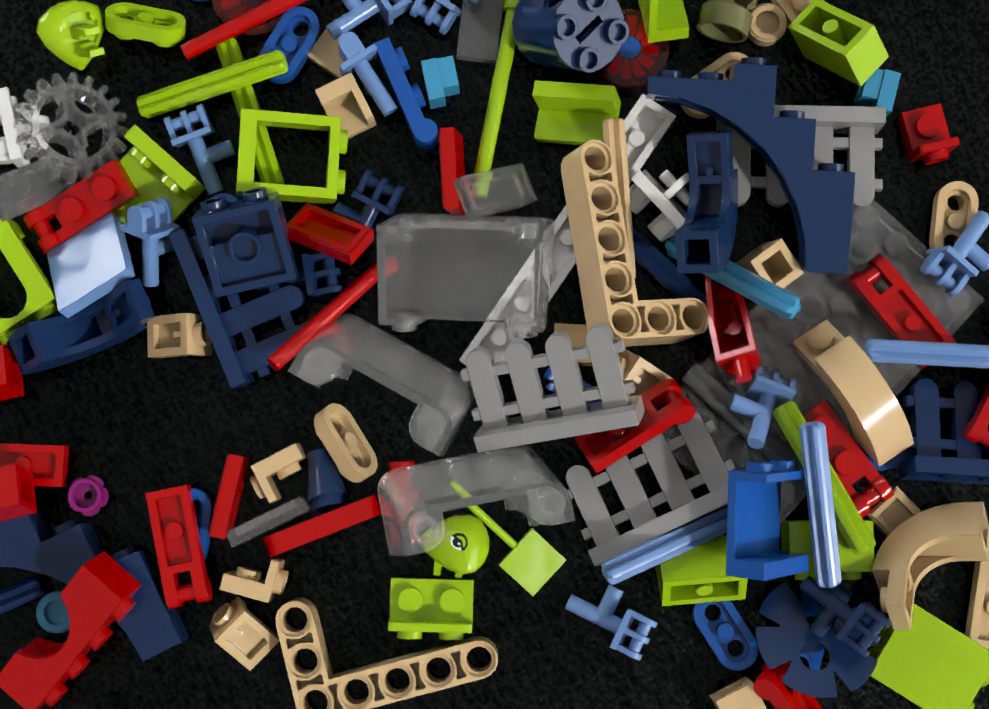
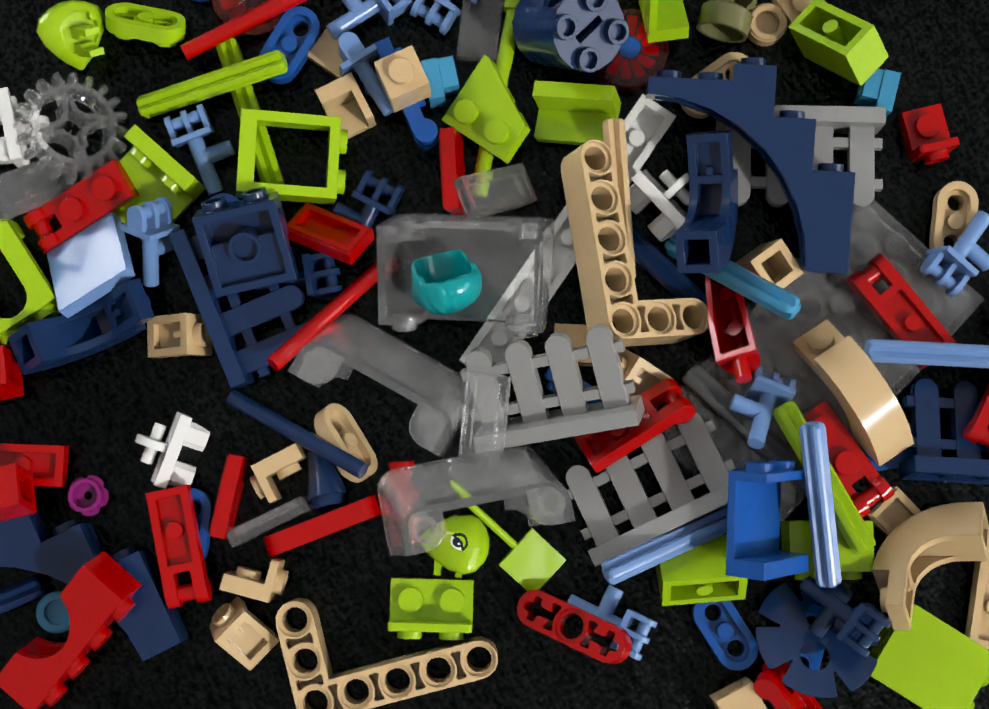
none -> white hips [135,412,210,489]
none -> dark blue bar [227,390,368,479]
none -> tan brick [374,45,432,113]
none -> teal hair [411,249,482,315]
none -> lime wing [442,54,530,164]
none -> clear tile [458,371,512,462]
none -> red beam [517,590,632,664]

